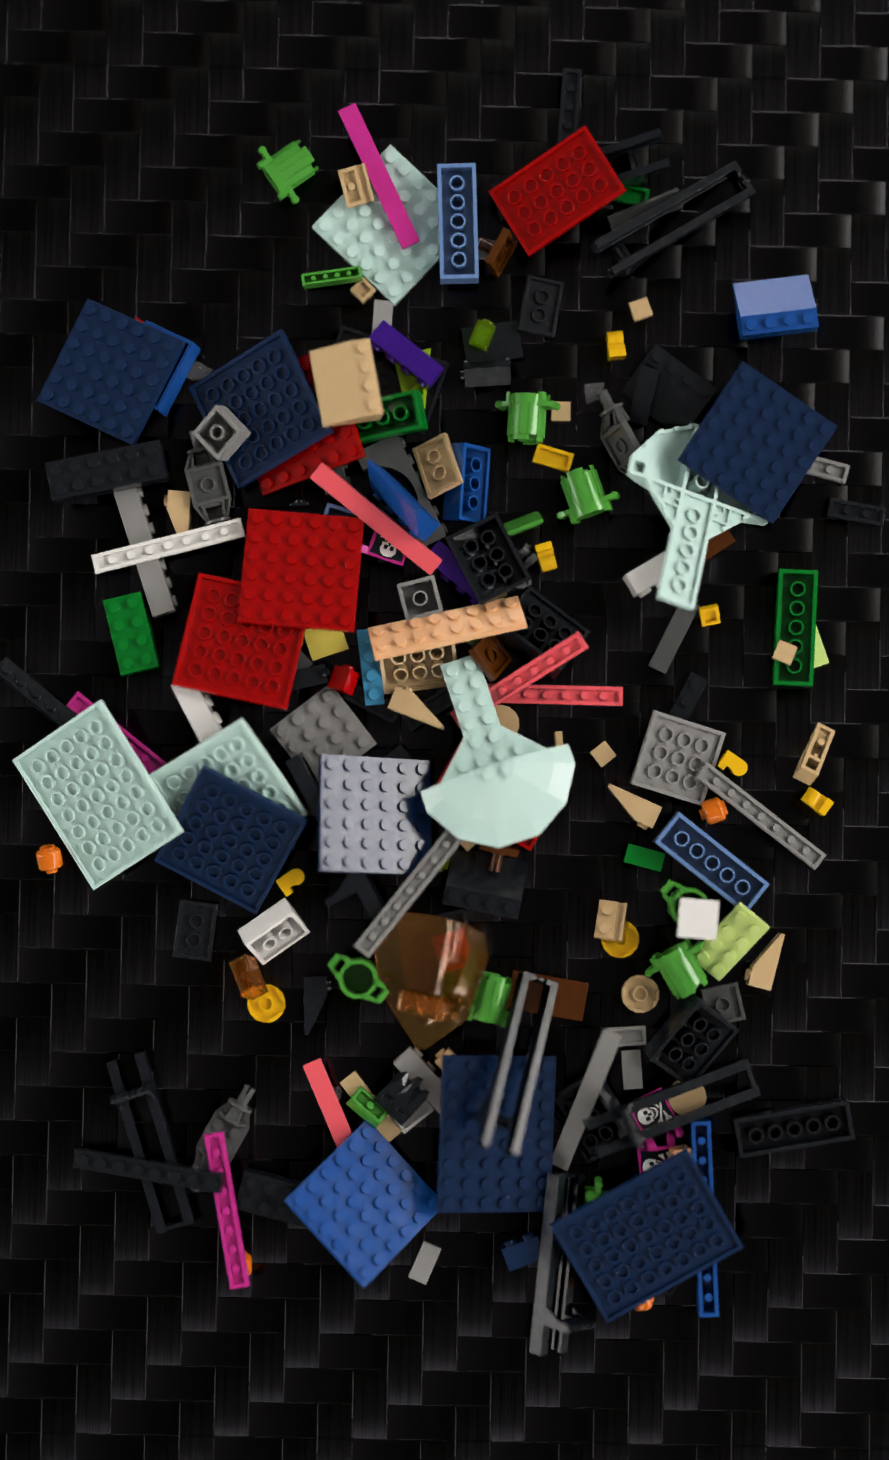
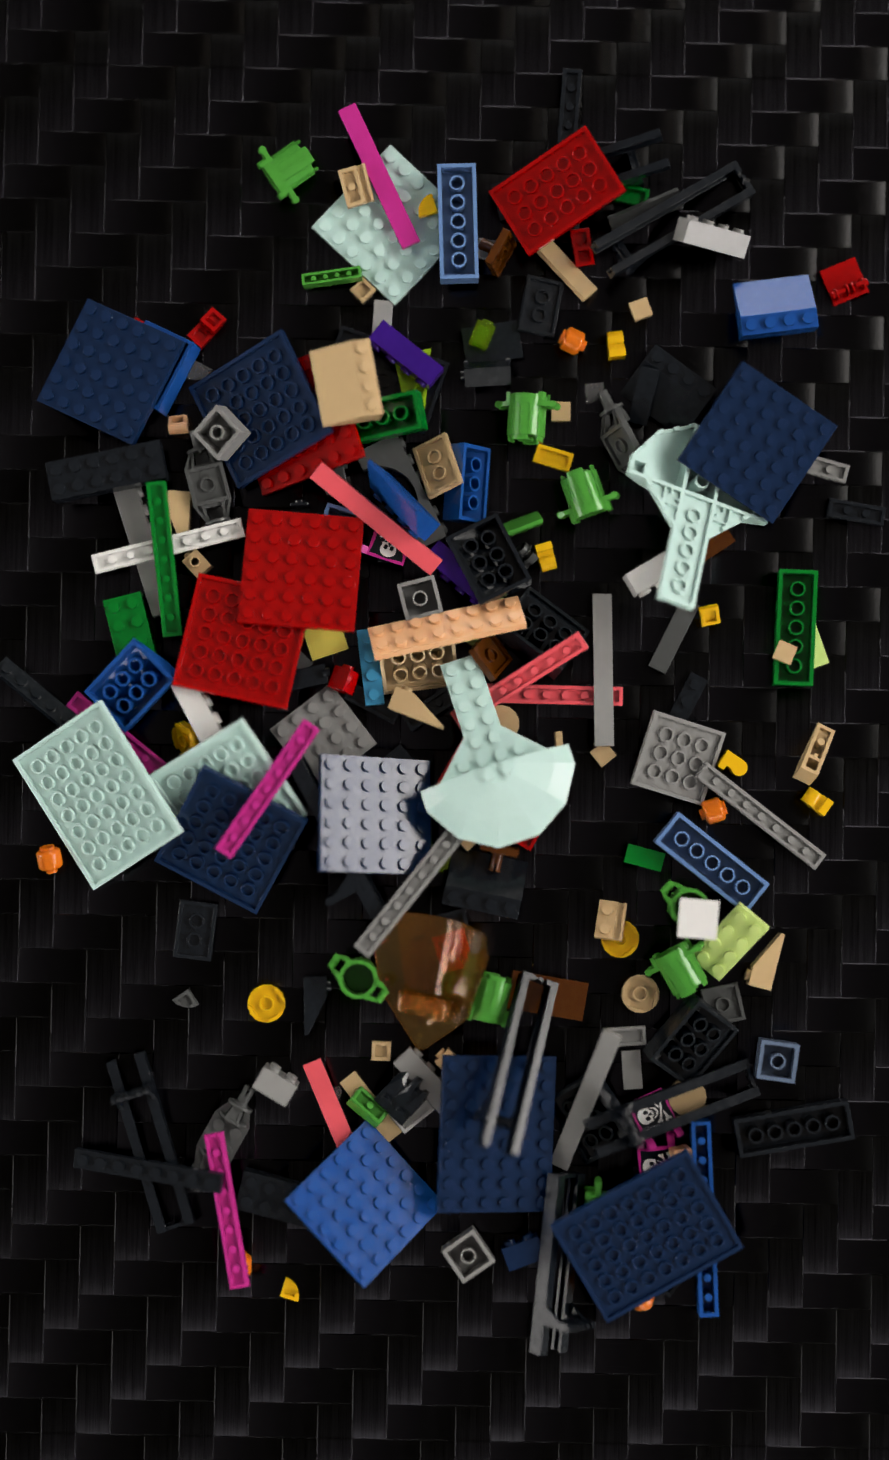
clear orange brick [229,954,268,1001] -> none
white slope [237,897,310,965] -> none
yellow leg [276,868,305,897] -> none
light grey tile [408,1240,441,1285] -> none
tan slope [607,783,662,830] -> none
none -> blue slope [84,638,176,732]
none -> green plate [146,481,183,637]
none -> light nougat brick [168,414,189,435]
none -> yellow tile [172,721,199,755]
none -> dark grey tile [172,988,199,1008]
none -> tan brick [182,549,213,578]
none -> red slope [186,307,227,350]
none -> dark pink tile [215,719,320,859]
none -> light grey brick [252,1062,300,1107]
none -> yellow tile [280,1276,299,1302]
none -> tan tile [371,1040,391,1061]
none -> yellow tile [419,193,438,219]
none -> light grey brick [441,1225,495,1284]
none -> tan tile [536,241,598,302]
none -> orange head [558,327,587,355]
none -> red slope [570,228,595,267]
none -> light grey tile [592,594,614,747]
none -> light grey brick [673,215,751,259]
none -> sand blue brick [753,1037,800,1084]
none -> red hinge [819,257,869,306]

